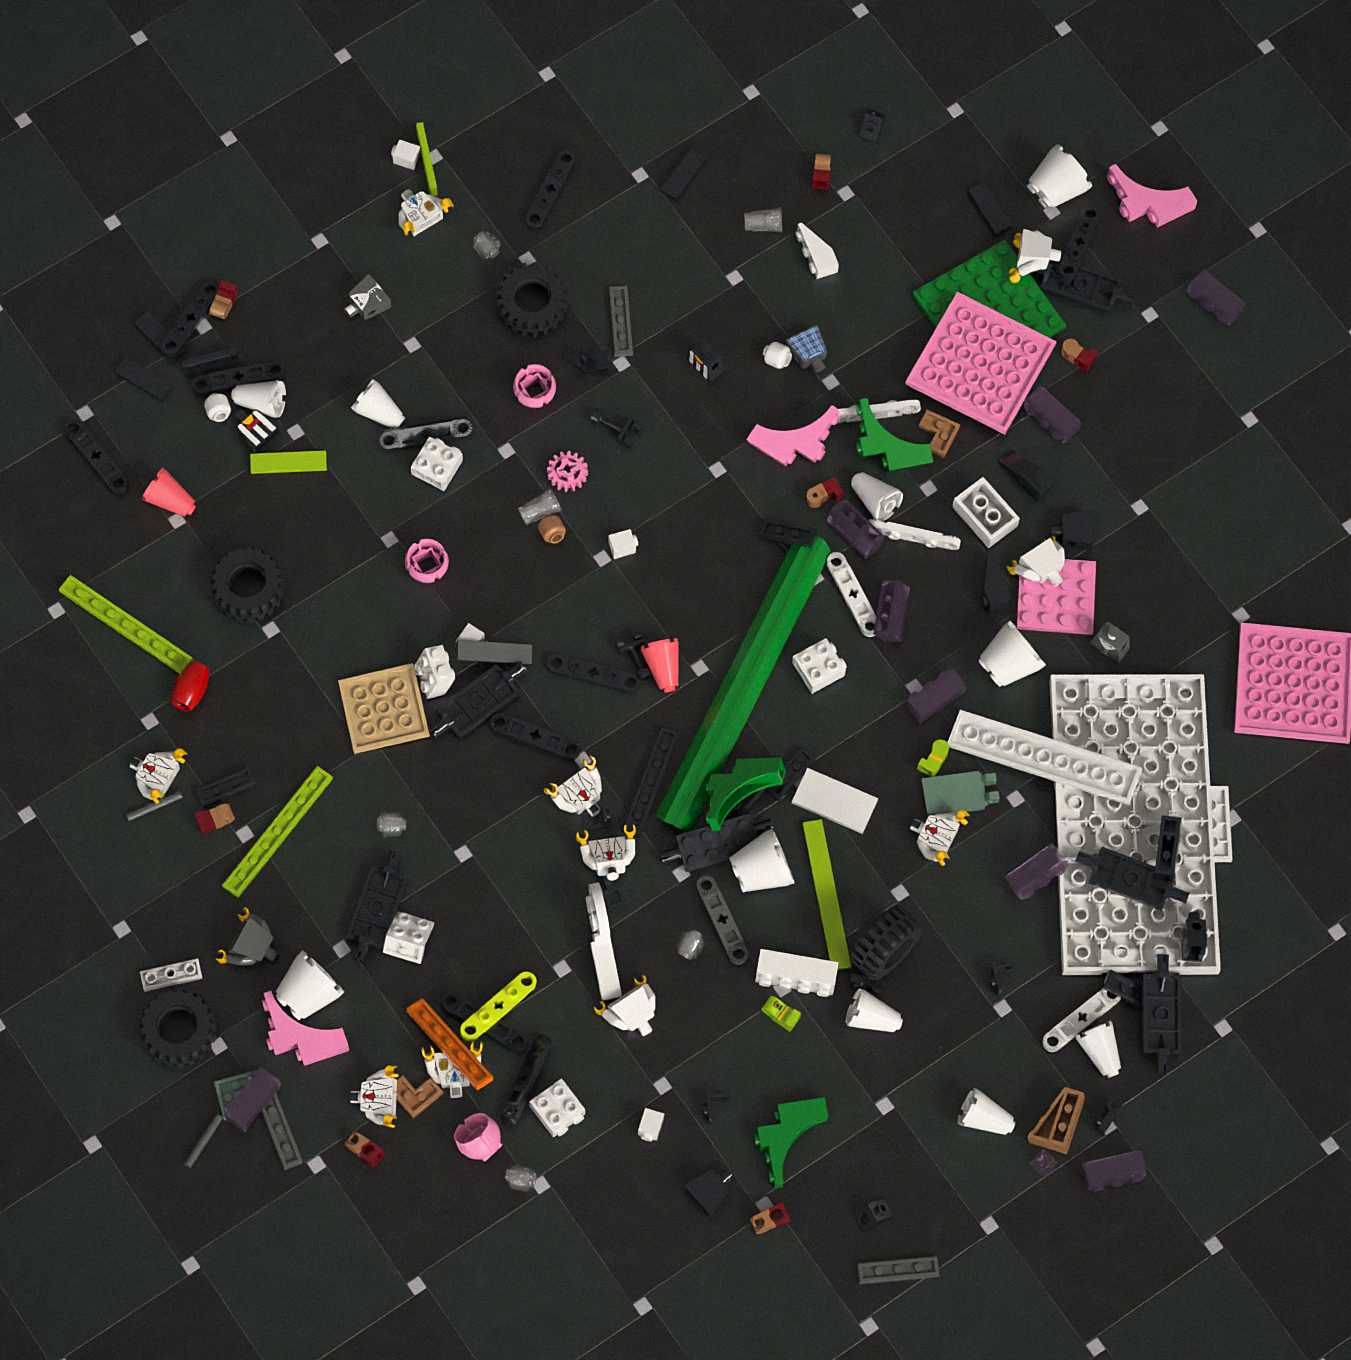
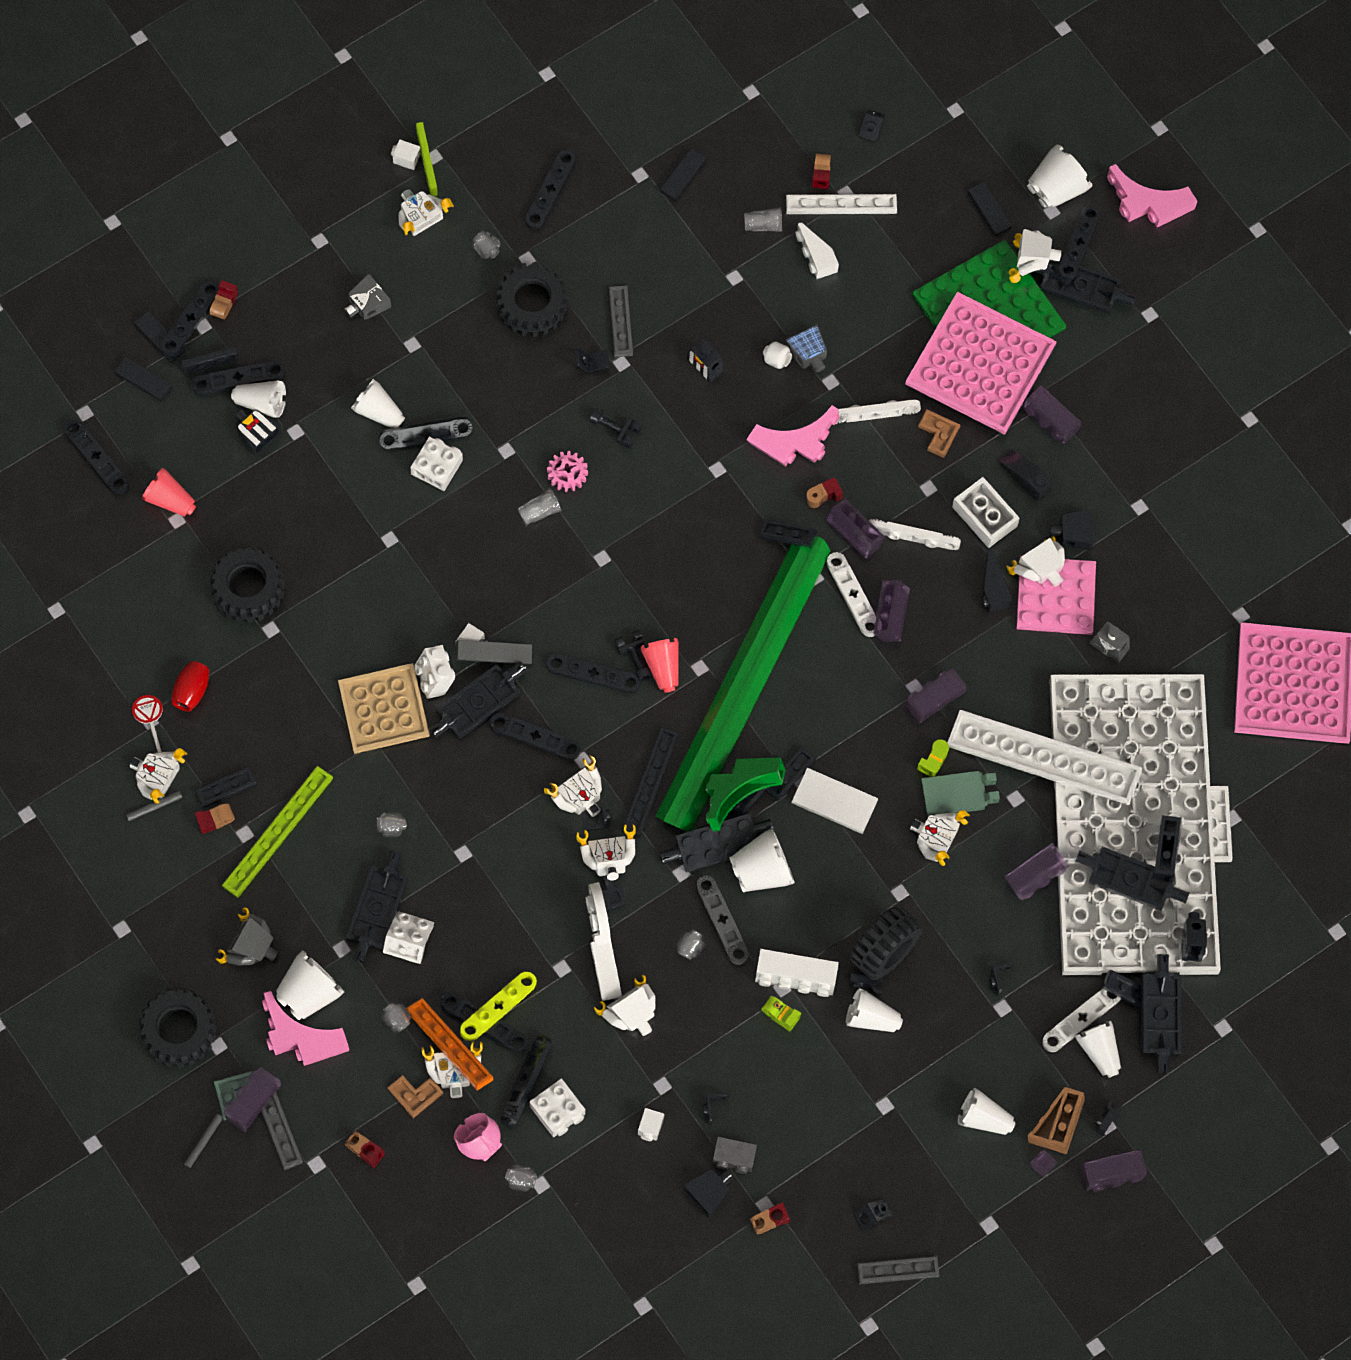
lime plate [59,575,193,674] -> none
white tile [140,958,202,992] -> none
white head [204,393,231,422] -> none
lime tile [250,451,327,474] -> none
white torso [350,1065,398,1128] -> none
bright pink piece [405,539,449,583] -> none
bright pink piece [513,364,556,408] -> none
medium nougat head [538,515,566,543] -> none
white brick [608,529,638,559] -> none
green arch [754,1097,828,1189] -> none
white brick [792,638,847,693] -> none
lime tile [802,819,851,971] -> none
white cone [851,472,903,522] -> none
green arch [856,398,933,472] -> none
white cone [978,621,1046,687] -> none
leg [1061,339,1098,372] -> none
clear purple brick [1187,269,1246,326] -> none
none -> piece [132,695,163,752]
none -> clear head [382,1003,412,1033]
none -> flat silver piece [712,1137,757,1174]
none -> white tile [786,194,897,214]

